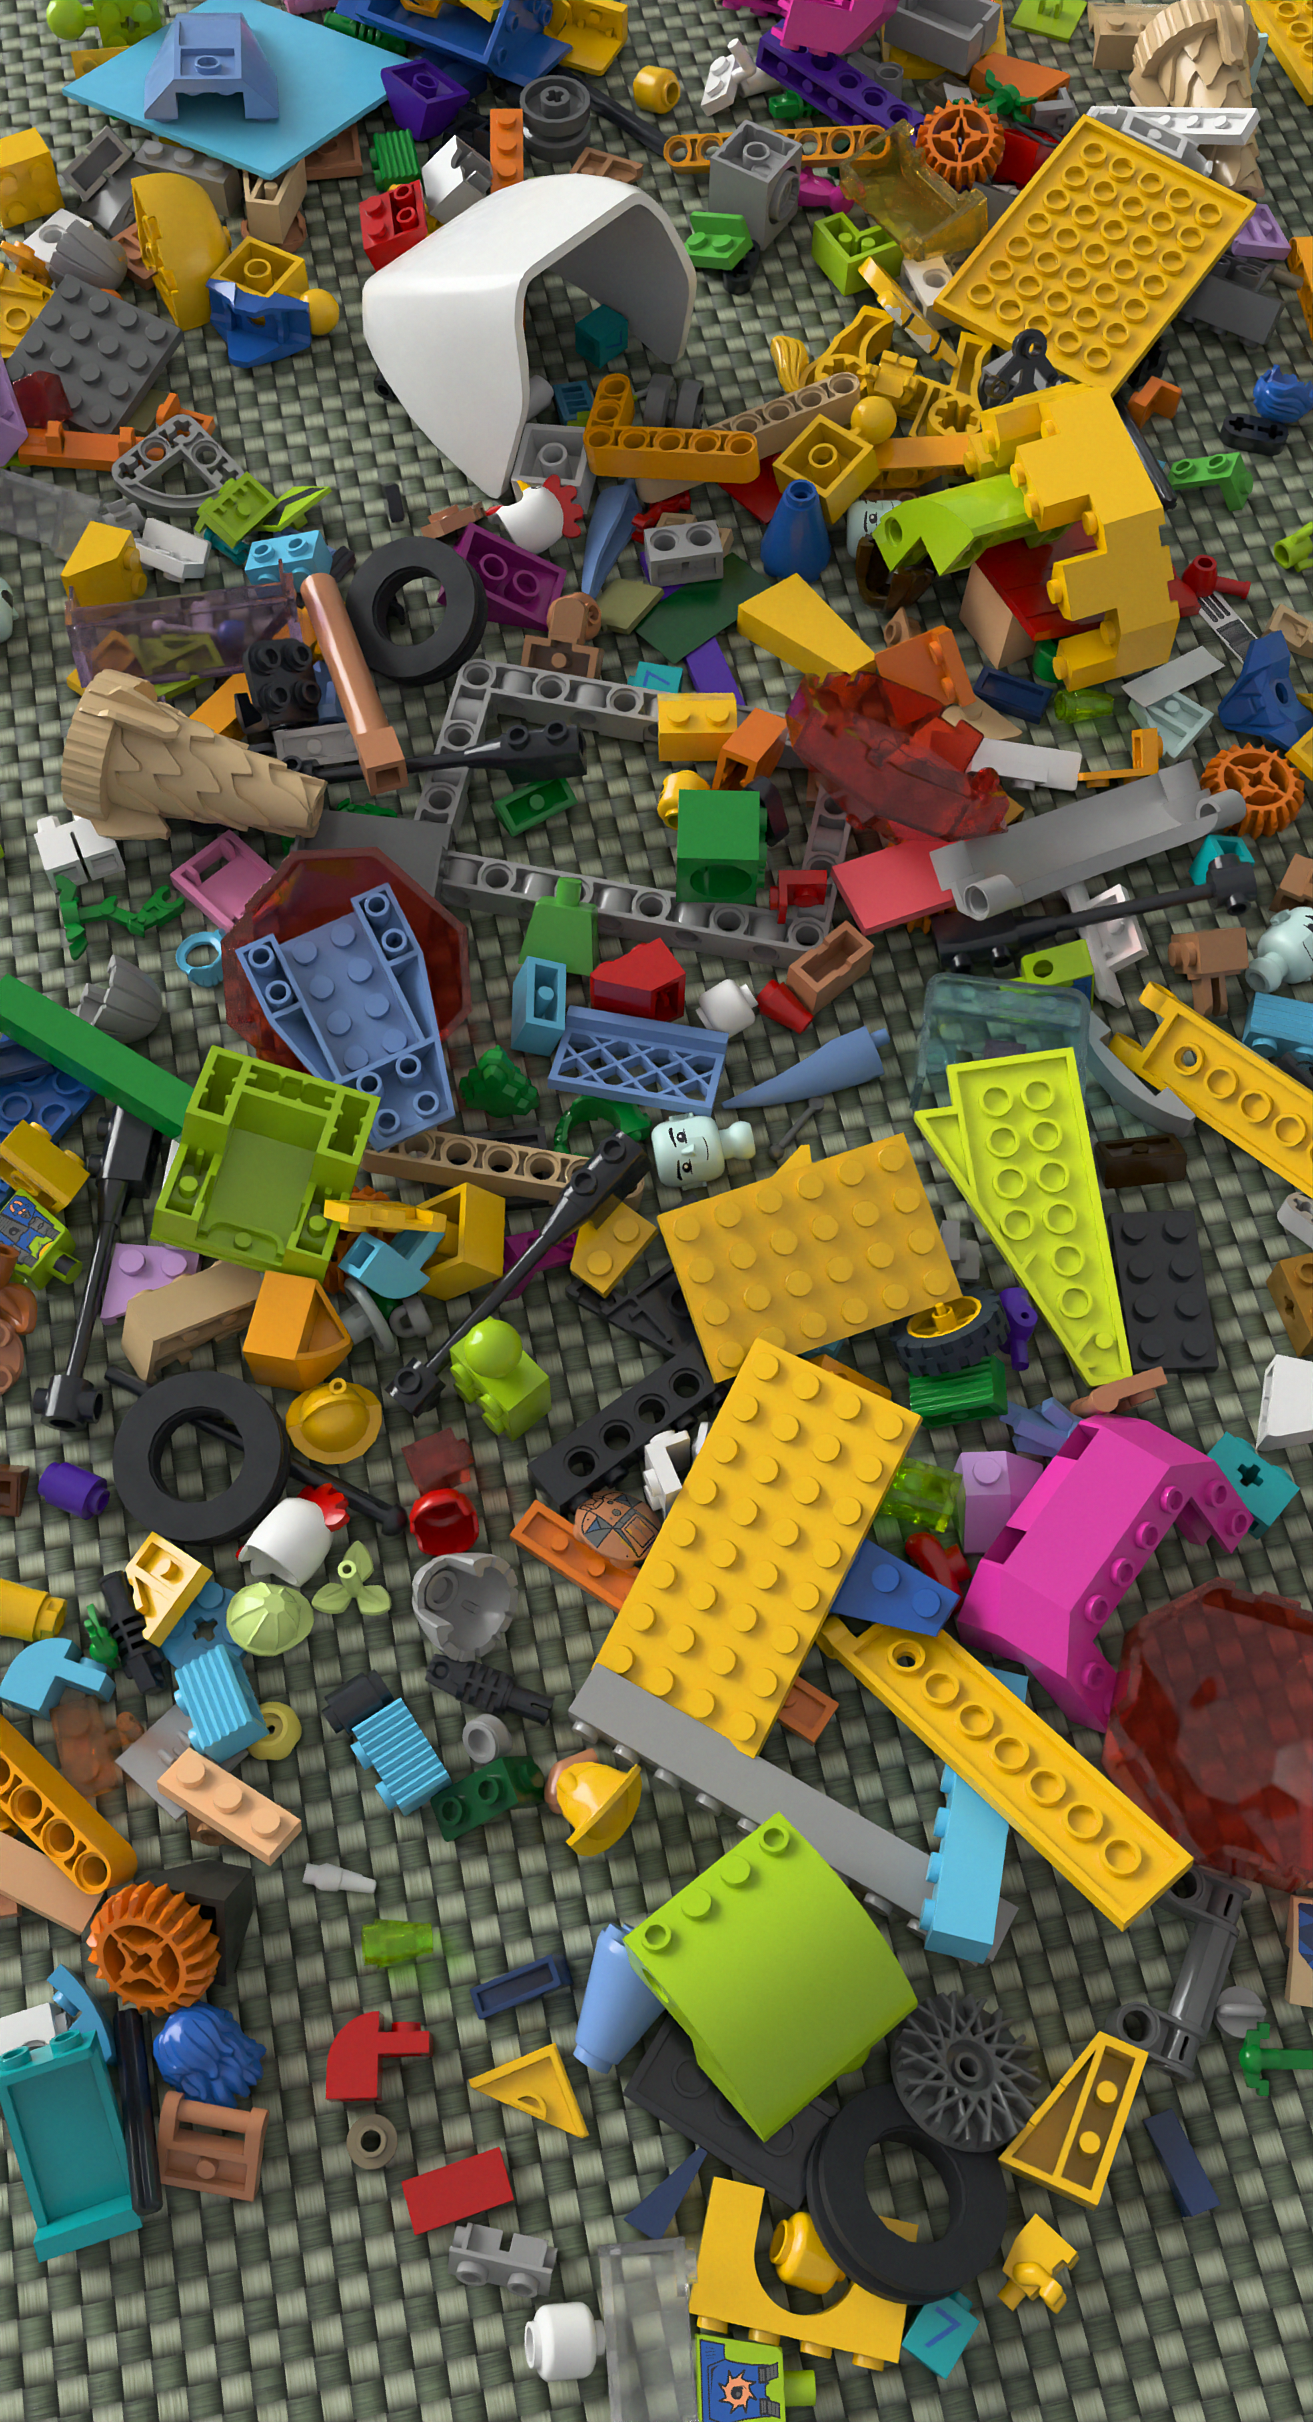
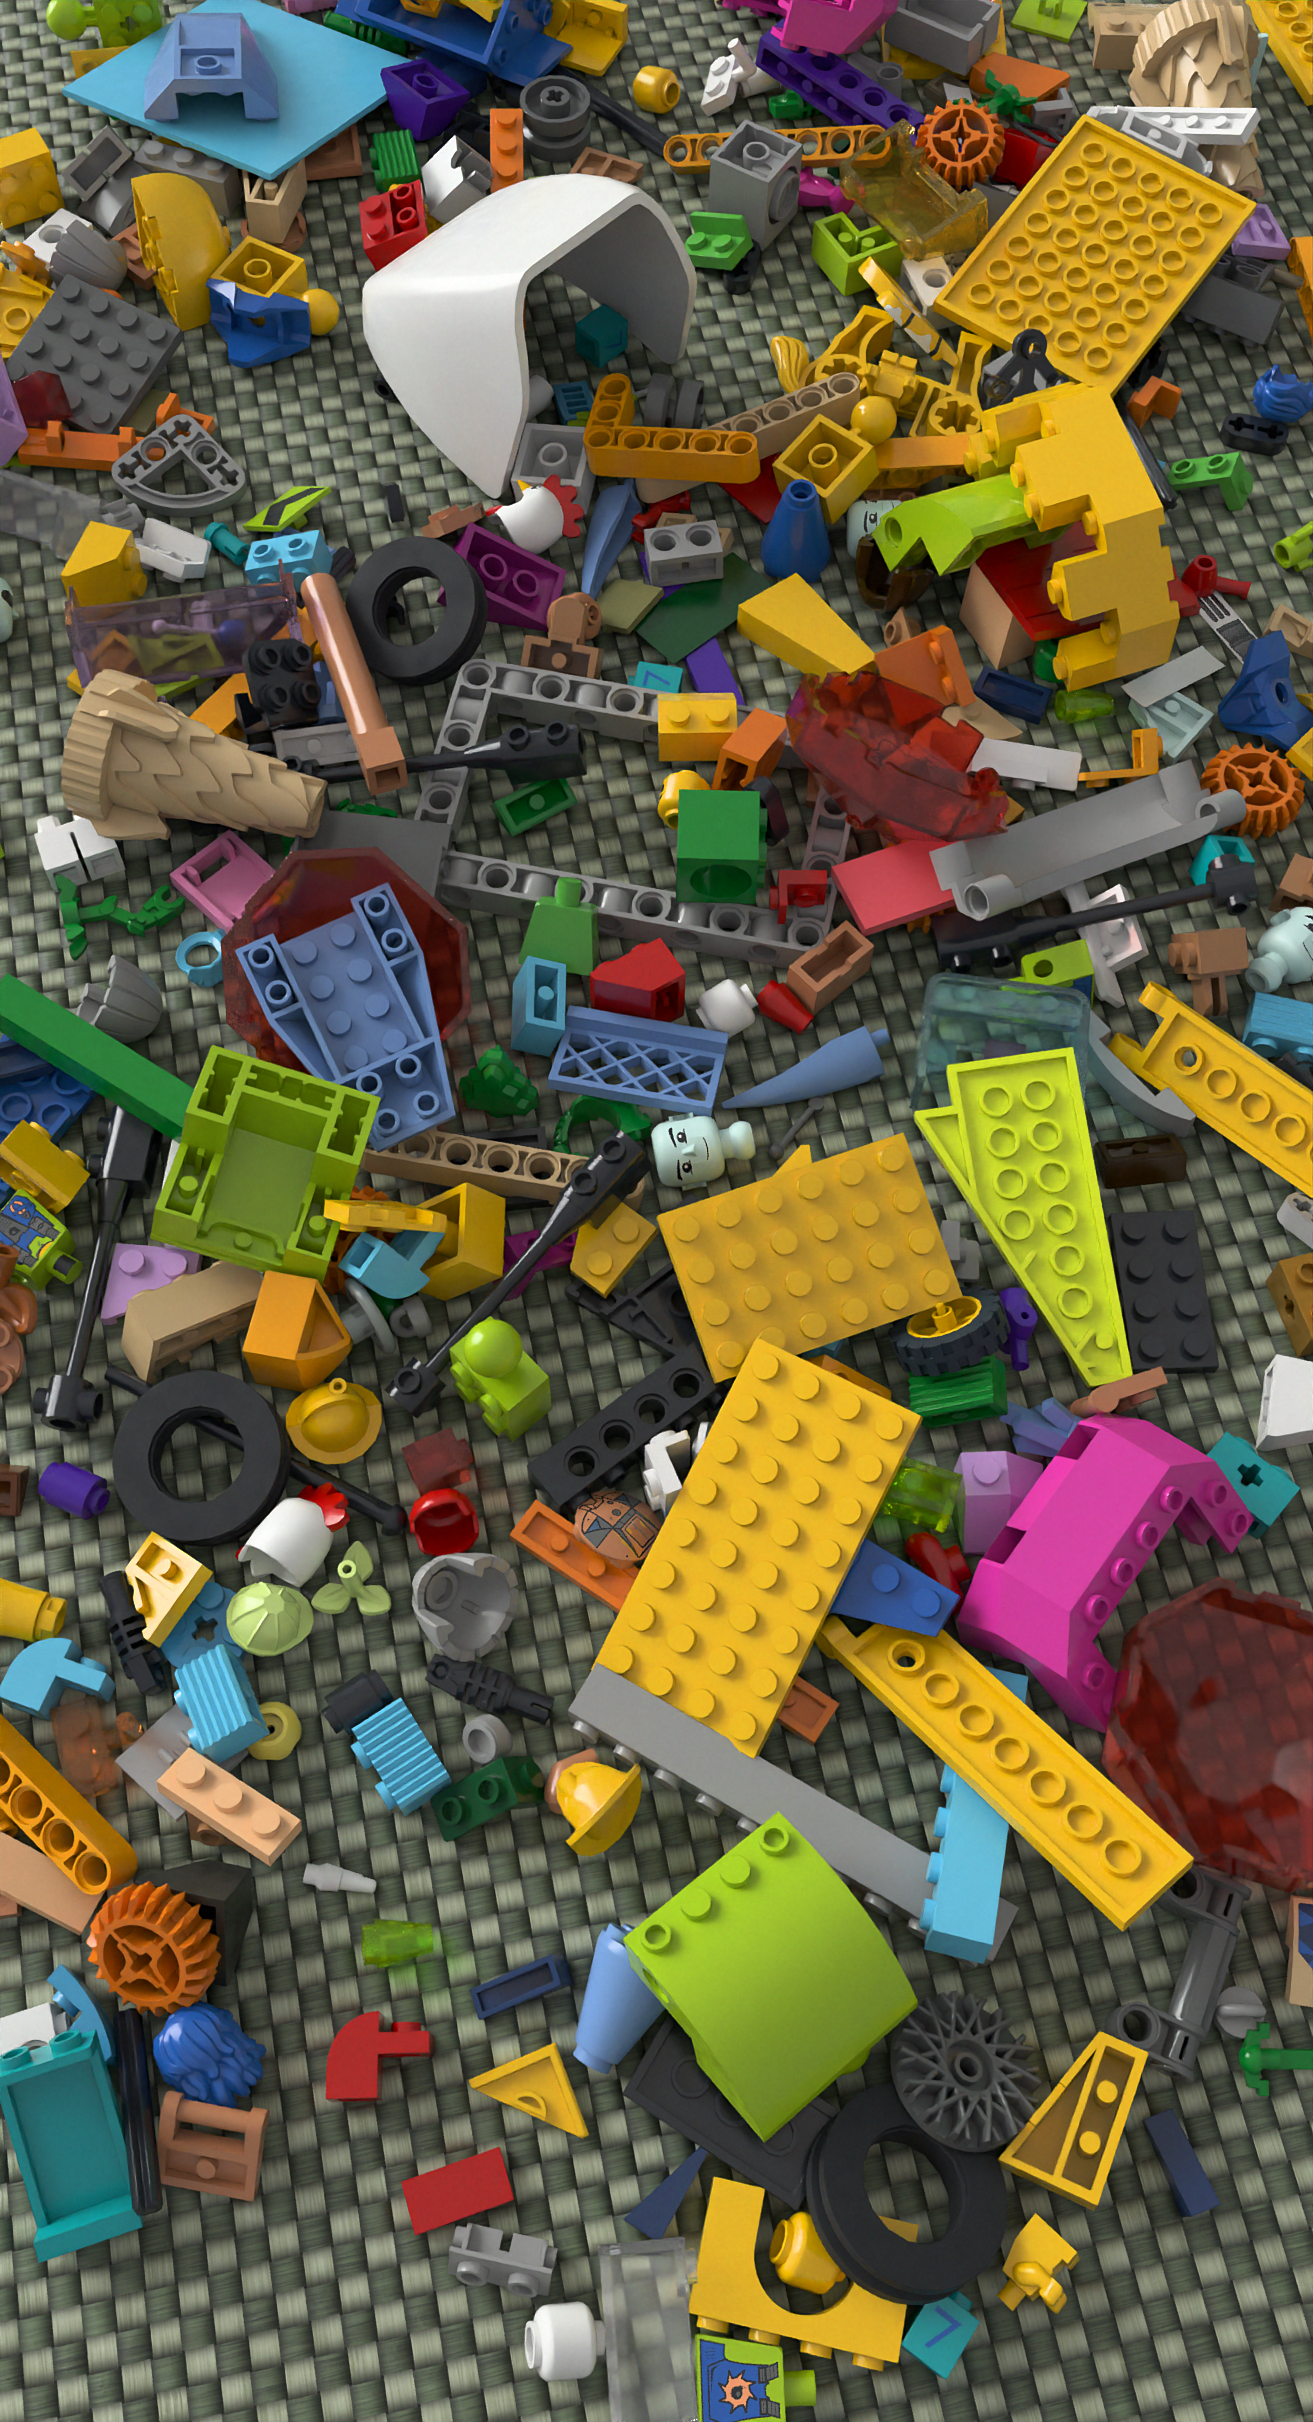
green piece [84,1603,120,1670] -> none
lime bracket [194,471,280,549] -> none
dark tan plate [347,2114,398,2170] -> none

